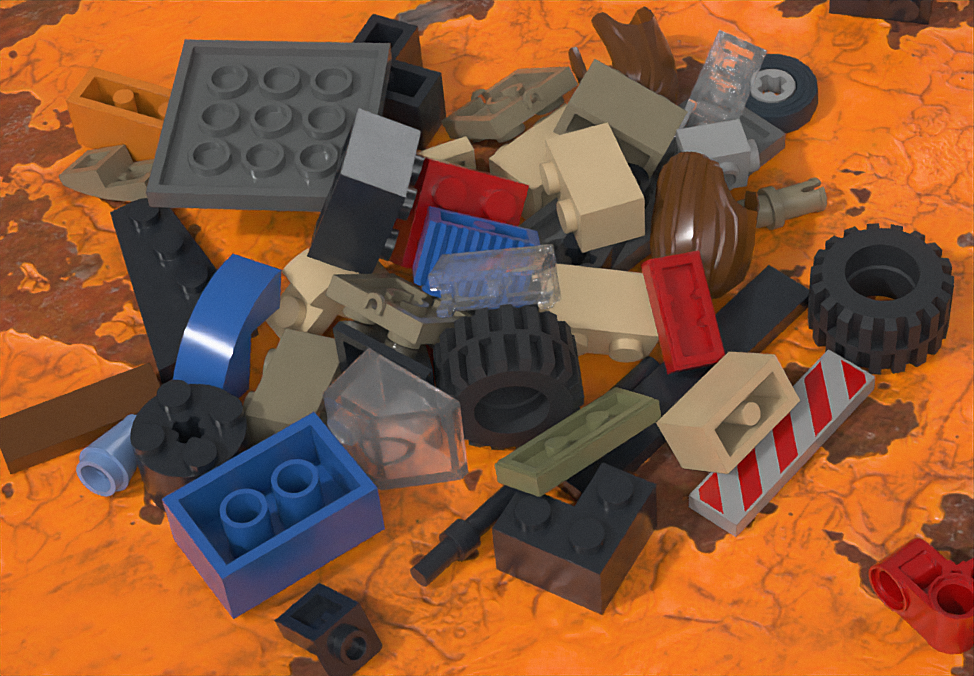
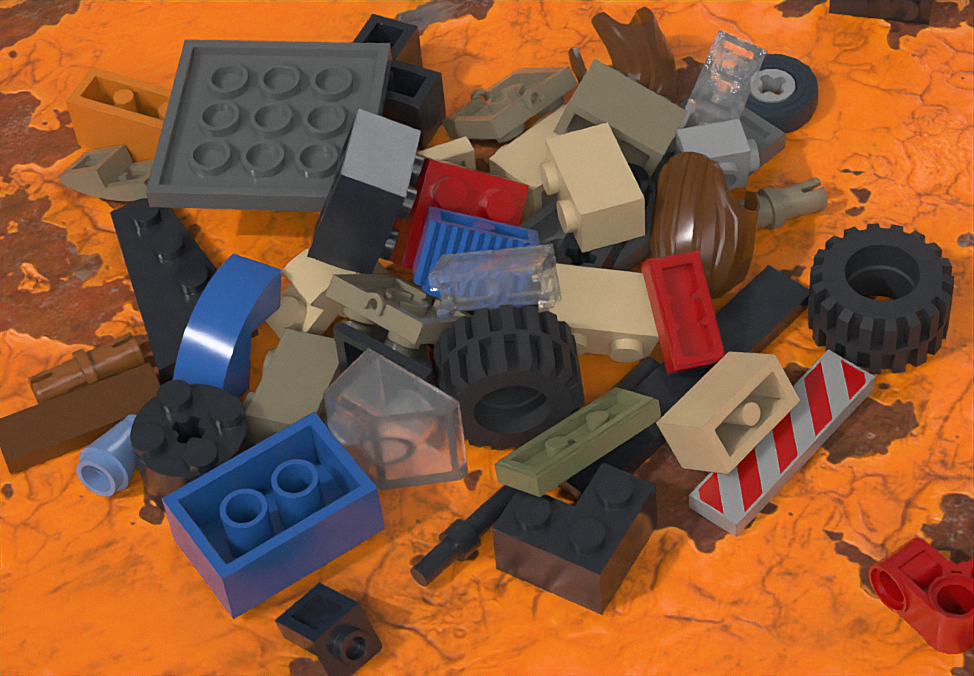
none -> dark orange pin [27,332,145,404]

